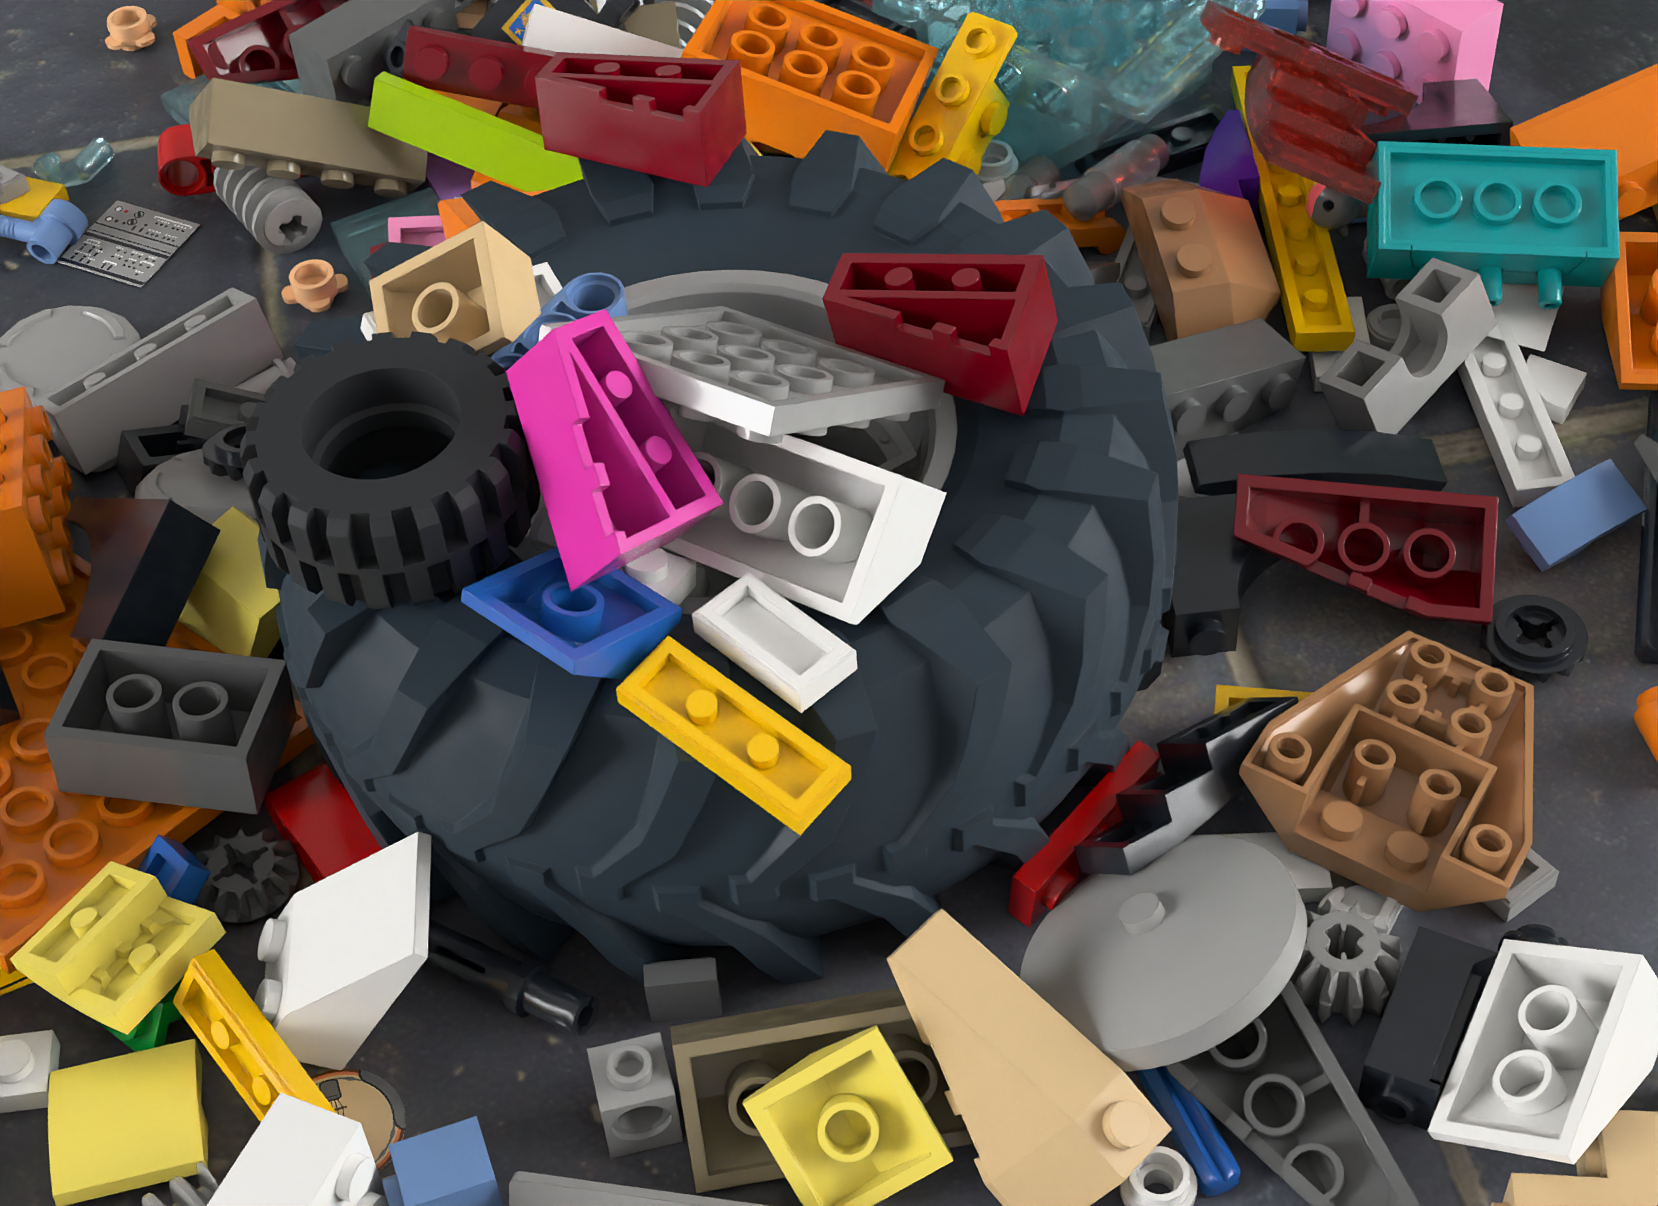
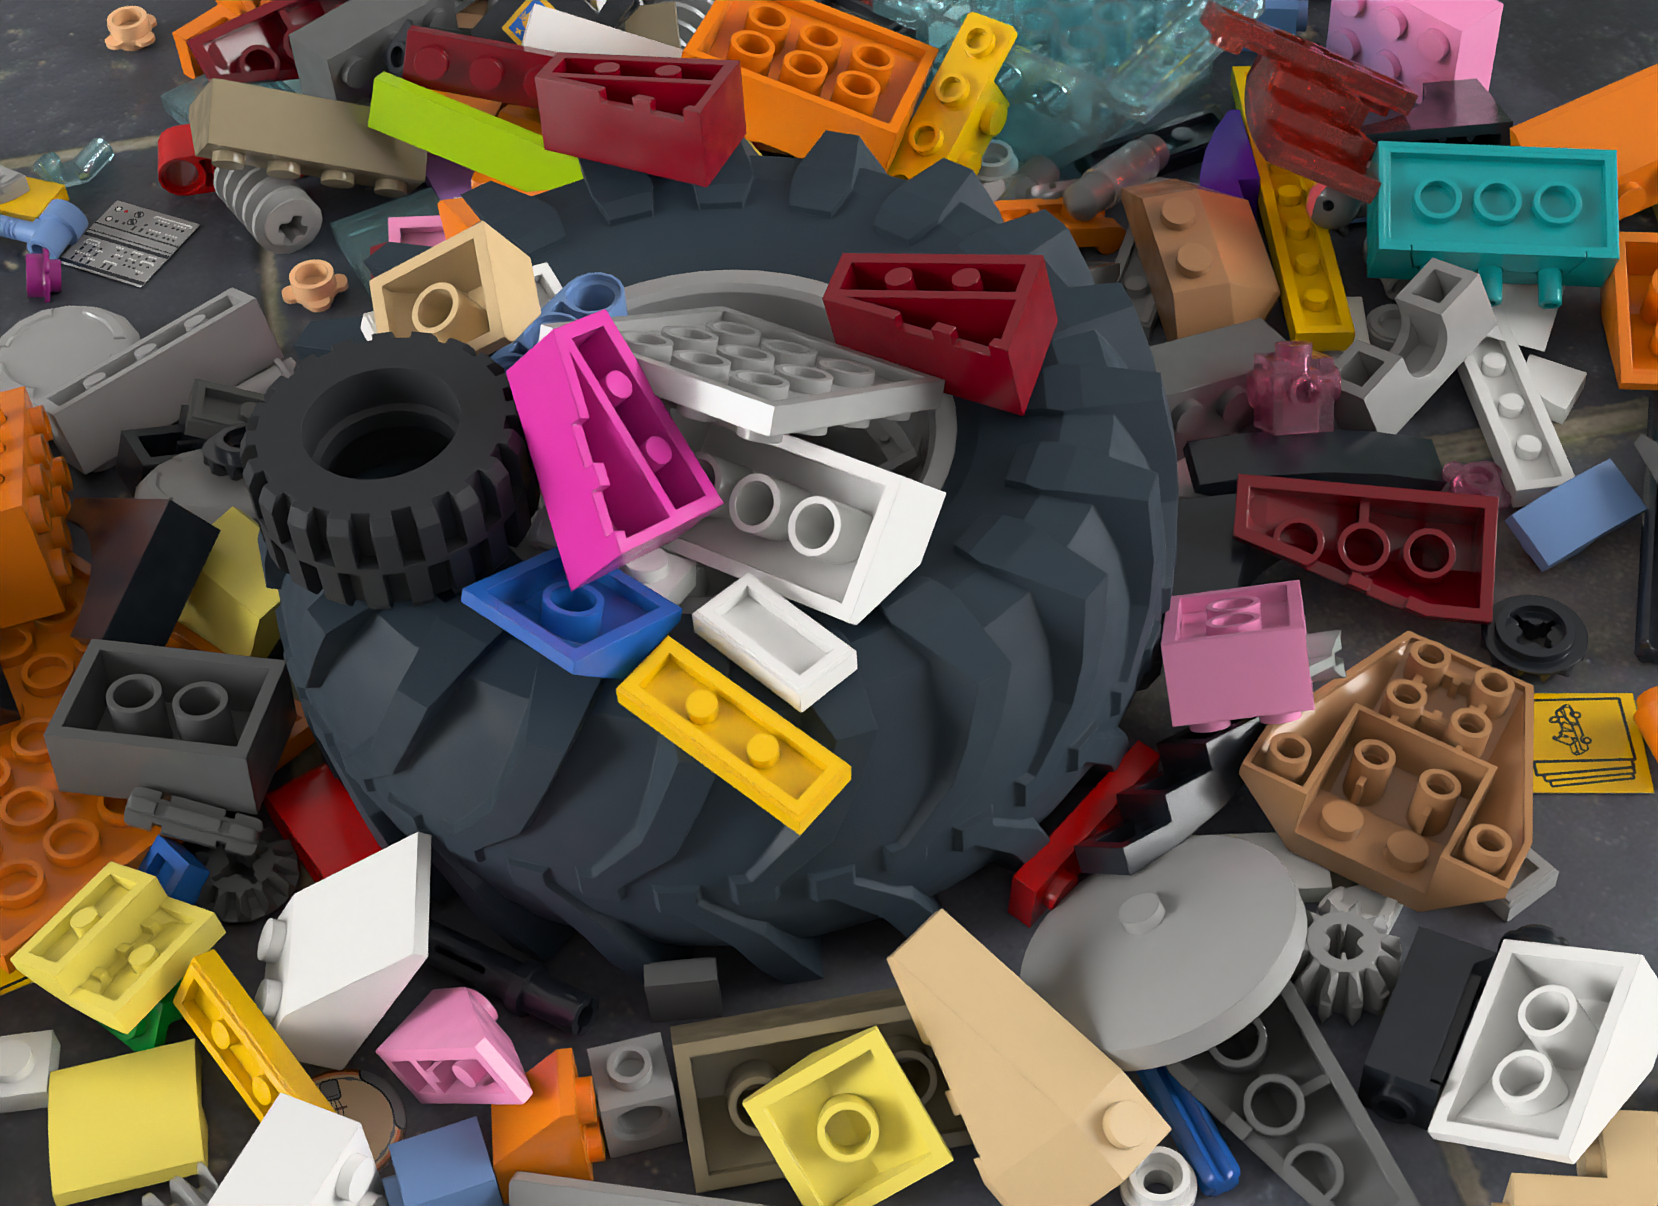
none -> magenta plate [26,248,62,303]
none -> dark grey axle [124,786,263,858]
none -> bright pink slope [375,987,533,1104]
none -> orange slope [491,1048,606,1204]
none -> bright pink piece [1161,580,1347,733]
none -> clear pink brick [1246,341,1341,436]
none -> clear pink plate [1442,460,1511,511]
none -> yellow sticker [1533,693,1655,793]

